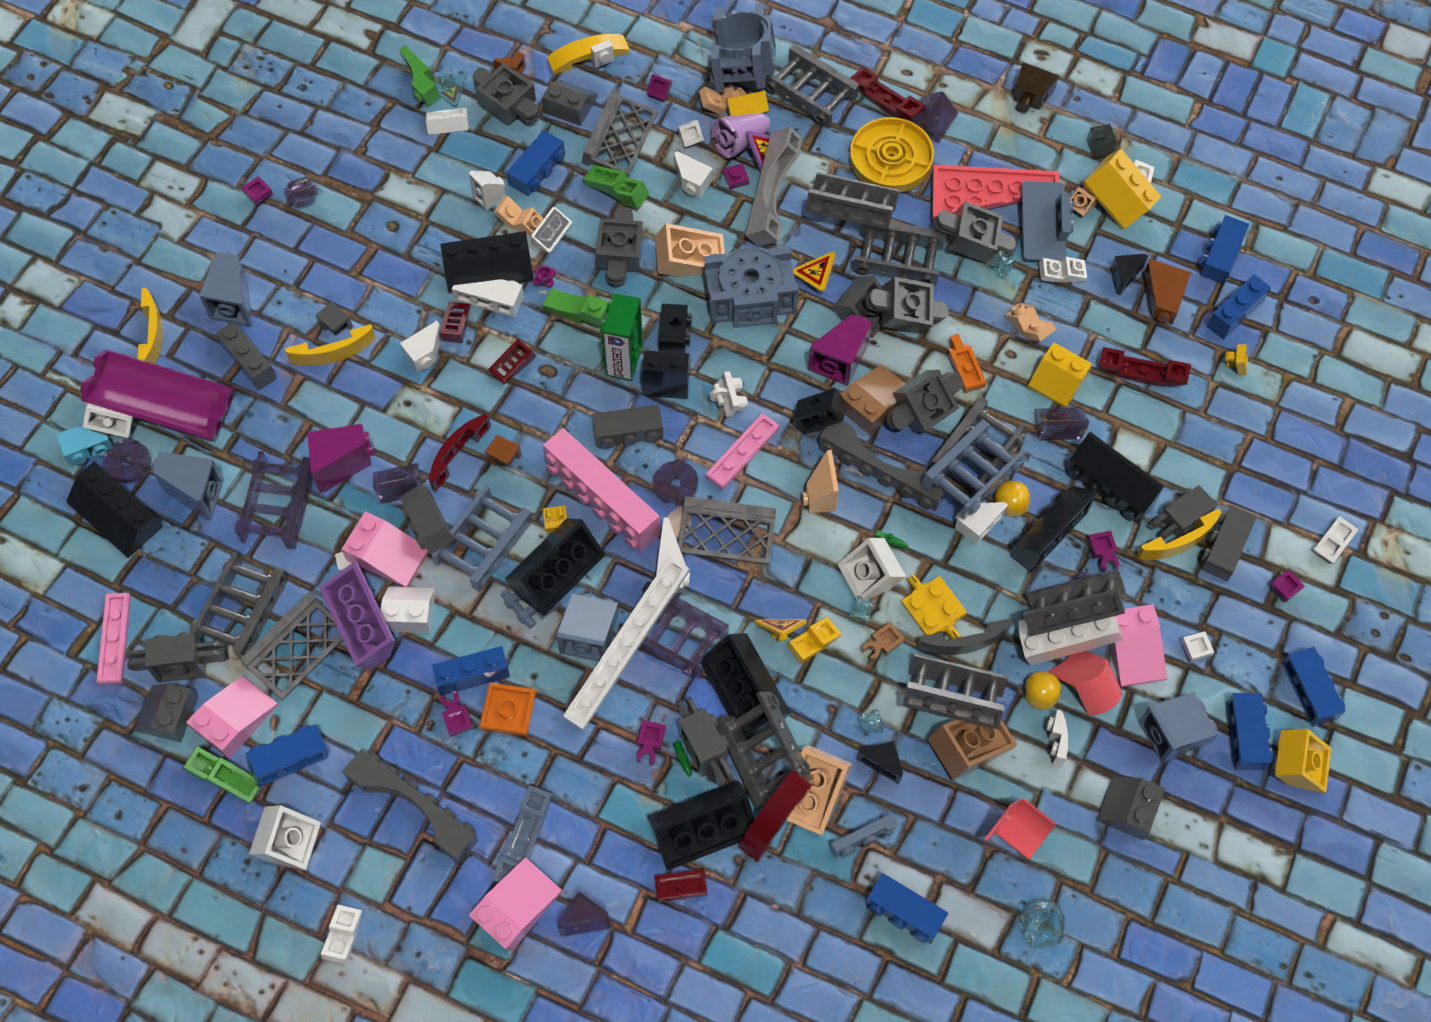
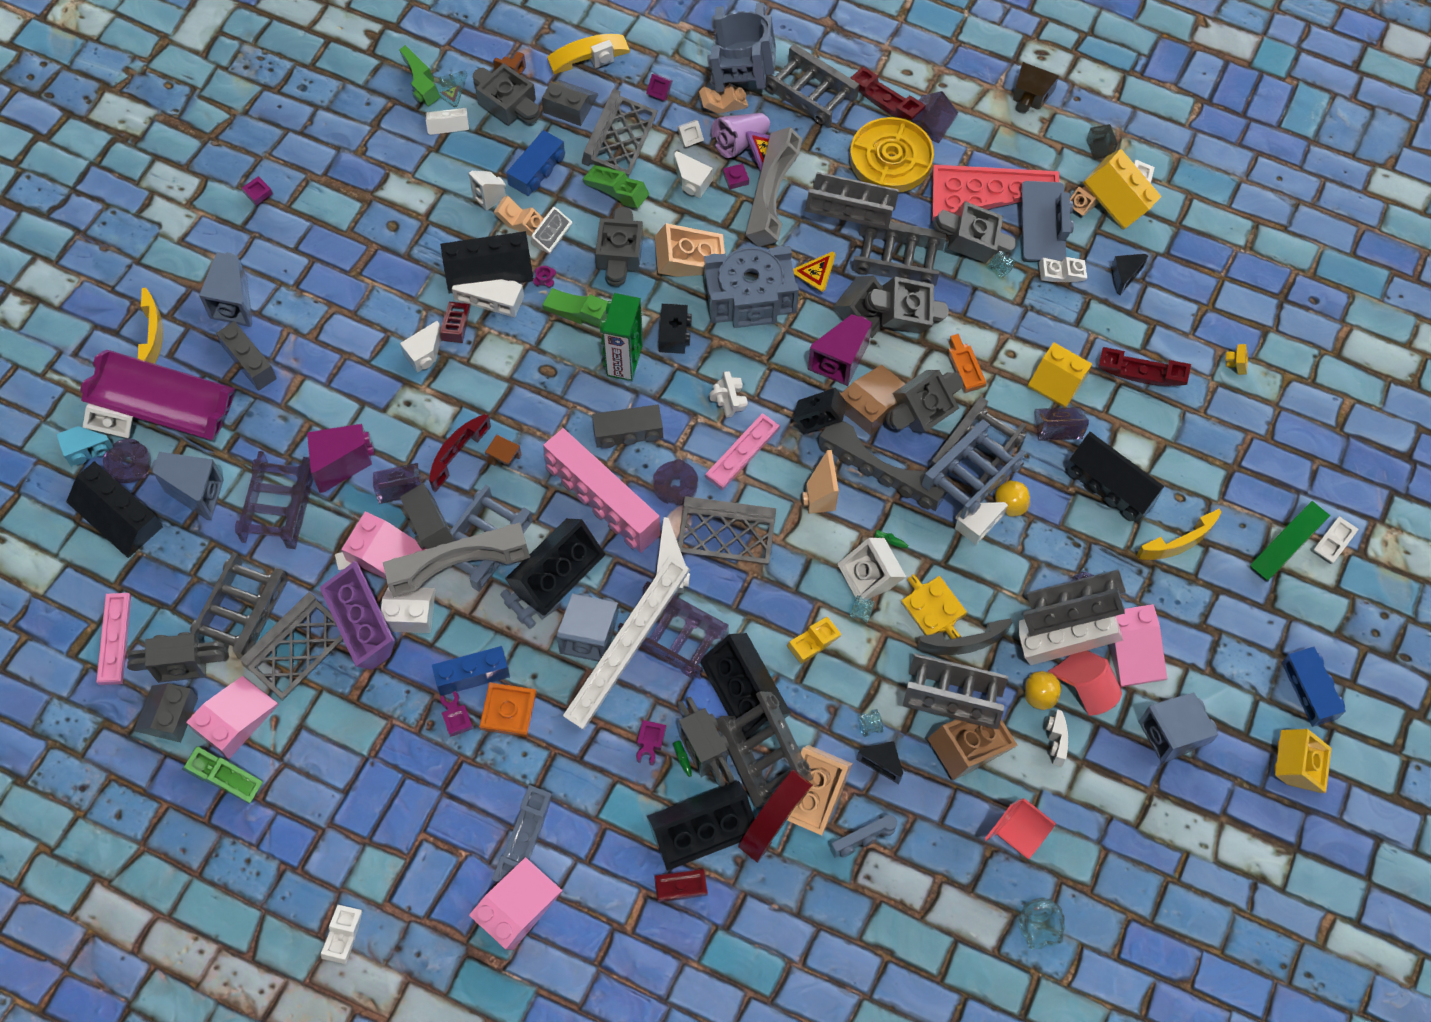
blue brick [246,724,328,787] -> none
white slope [249,805,321,870] -> none
clear purple head [284,177,318,208] -> none
yellow slope [285,324,376,366] -> none
dark grey panel [316,301,353,332] -> none
dark grey arch [342,749,478,864] -> none
dark red slope [488,338,536,384] -> none
yellow tile [543,505,567,533] -> none
clear purple slope [557,892,611,937] -> none
black slope [642,350,691,399] -> none
yellow slope [726,90,769,116] -> none
yellow piece [755,619,807,641] -> none
medium nougat plate [862,622,905,662] -> none
blue brick [866,873,949,944] -> none
light nougat slope [1005,303,1056,342] -> none
black slope [1010,486,1097,573] -> none
magenta plate [1087,530,1119,573] -> none
dark grey slope [1097,776,1165,840] -> none
dark orange slope [1144,259,1191,325] -> none
dark grey hinge [1150,485,1218,540] -> none
white plate [1181,631,1214,662] -> none
blue brick [1199,215,1249,284] -> none
dark grey brick [1201,505,1257,582] -> none
blue brick [1207,274,1271,340] -> none
blue brick [1227,693,1273,770] -> none
magenta plate [1269,569,1305,602] -> none
none -> light grey arch [383,523,530,598]
none -> green slope [1250,501,1331,582]

